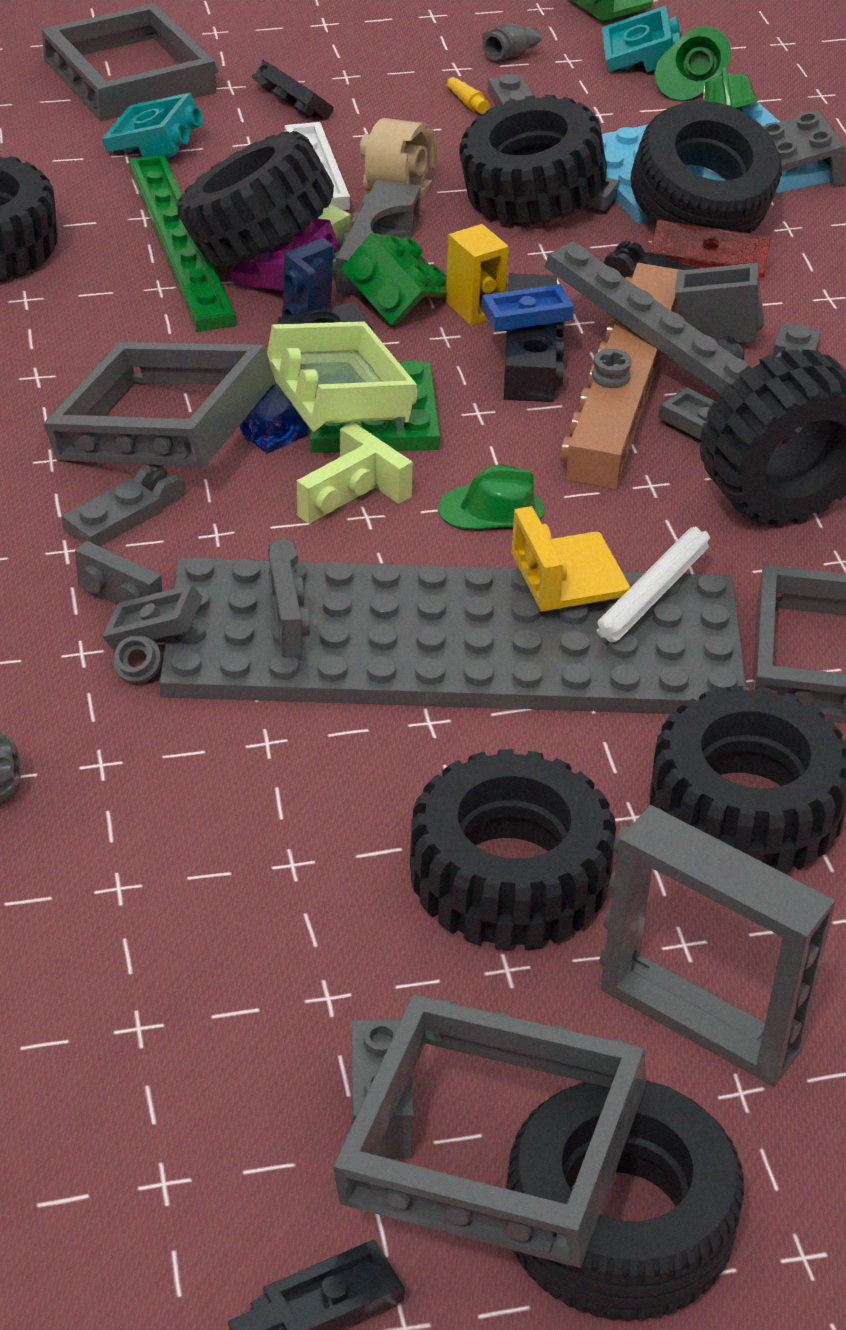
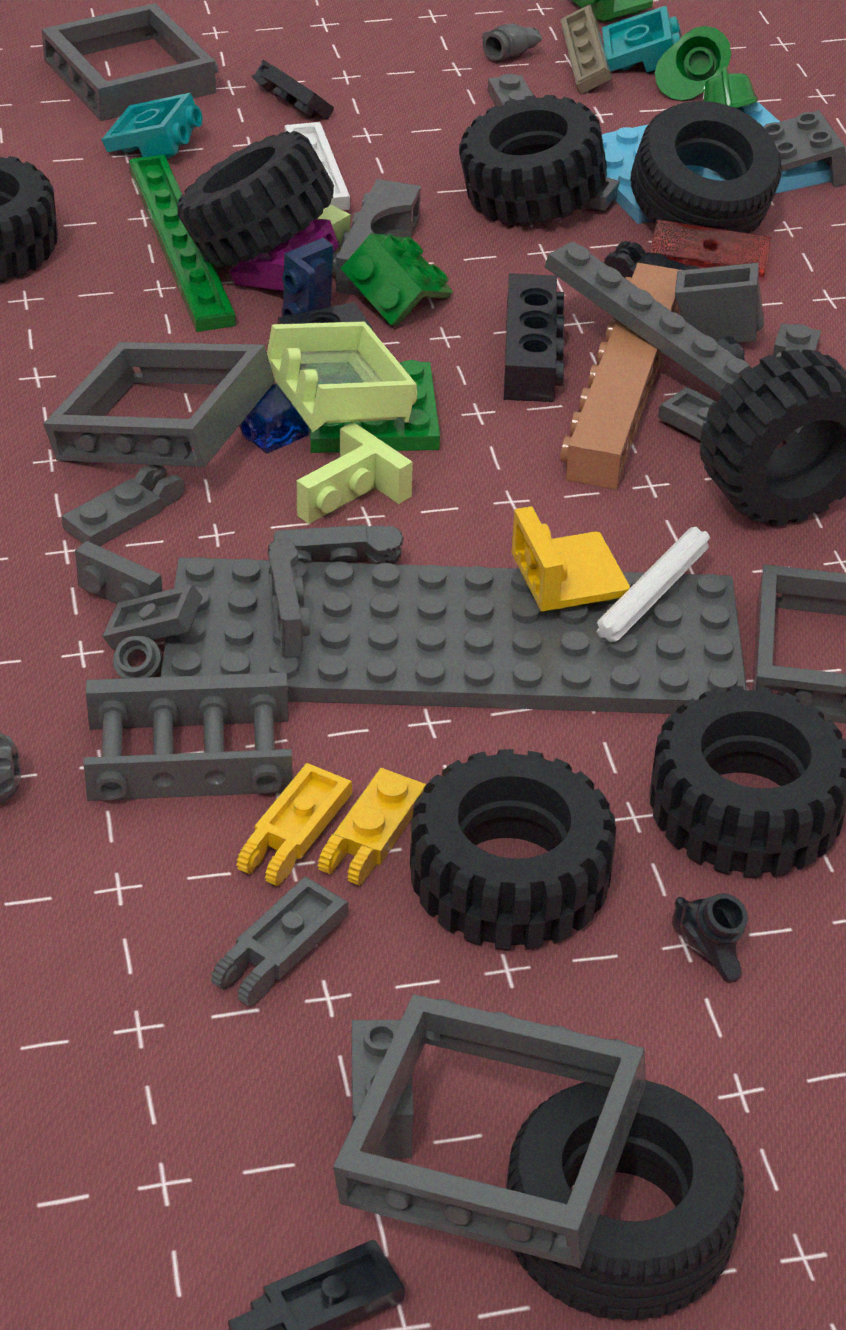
tan brick [360,118,437,198] -> none
green piece [438,464,544,530] -> none
yellow brick [446,224,509,326] -> none
yellow animal [447,77,490,114] -> none
blue plate [482,284,574,332] -> none
dark grey bush [592,349,632,388] -> none
dark grey window [599,805,836,1087] -> none
none -> dark grey fence [83,672,292,801]
none -> dark grey hinge [210,877,348,1006]
none -> yellow hinge [236,763,352,886]
none -> dark grey hinge [273,525,404,564]
none -> yellow hinge [318,768,426,886]
none -> dark tan tile [560,5,613,94]
none -> black animal [672,893,748,983]

